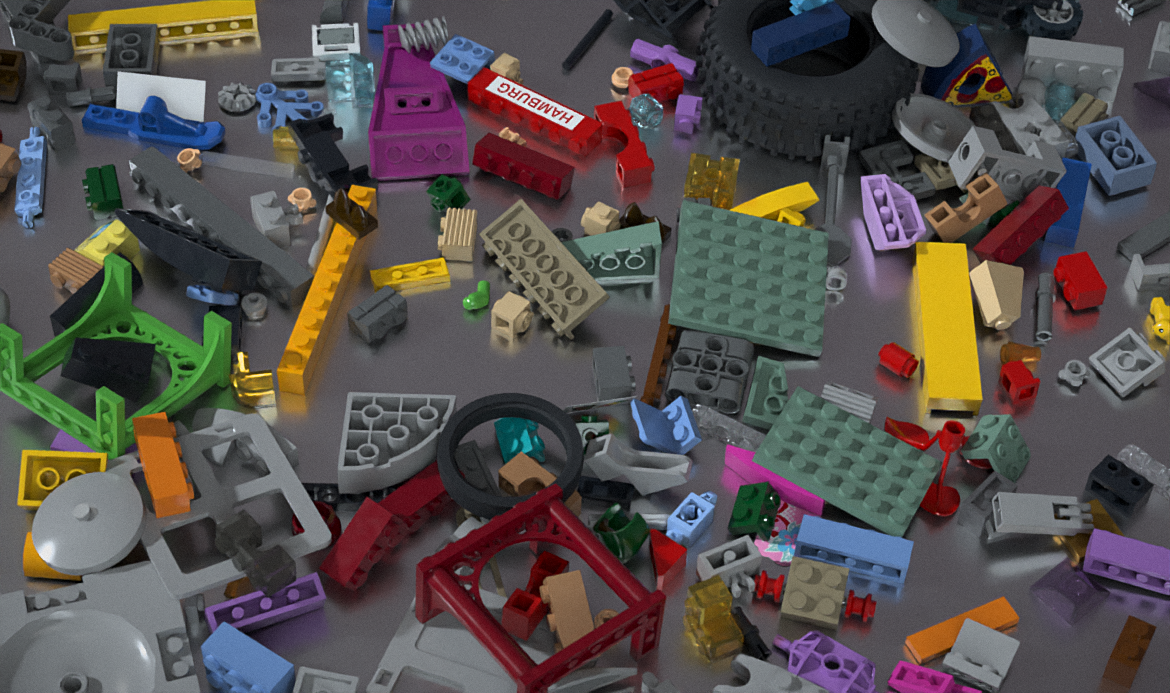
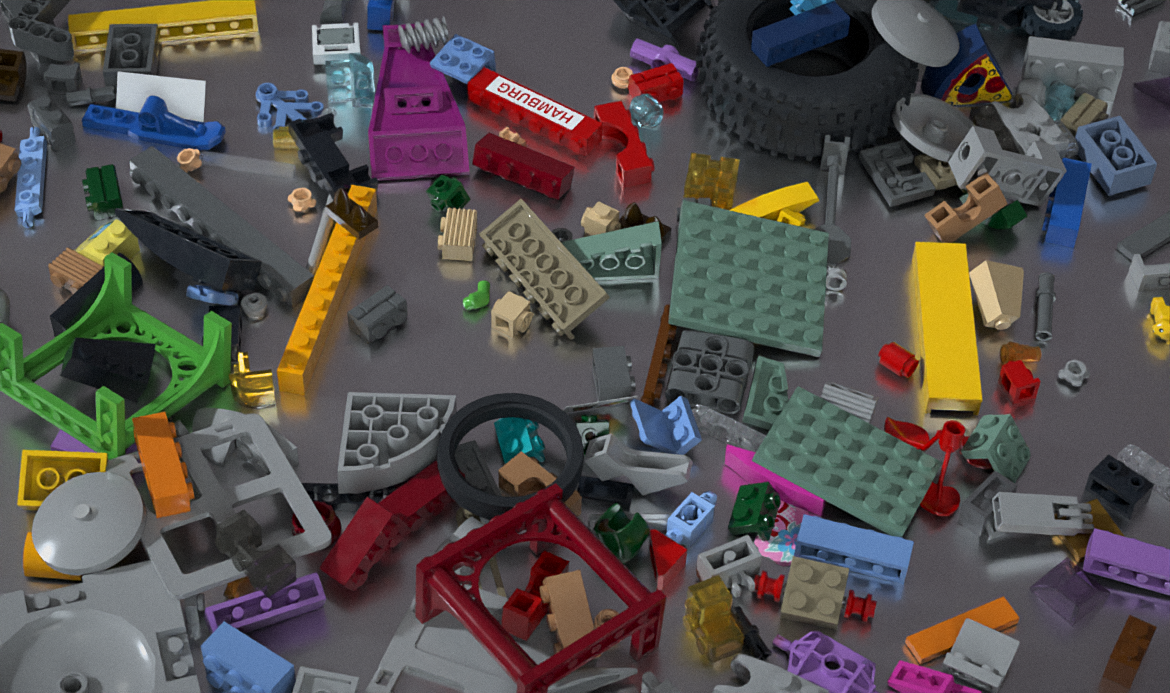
light grey gear [218,82,256,112] -> none
light grey brick [250,191,303,248] -> none
light grey hinge [271,58,338,82] -> none
yellow tile [370,257,450,293] -> none
tan brick [490,53,523,85] -> none
black bar [562,9,613,70] -> none
medium lavender brick [674,94,703,133] -> none
lavender wedge [861,174,926,250] -> none
dark red brick [972,185,1069,265] -> none
red brick [1053,251,1108,310] -> none
light grey plate [1088,327,1166,397] -> none

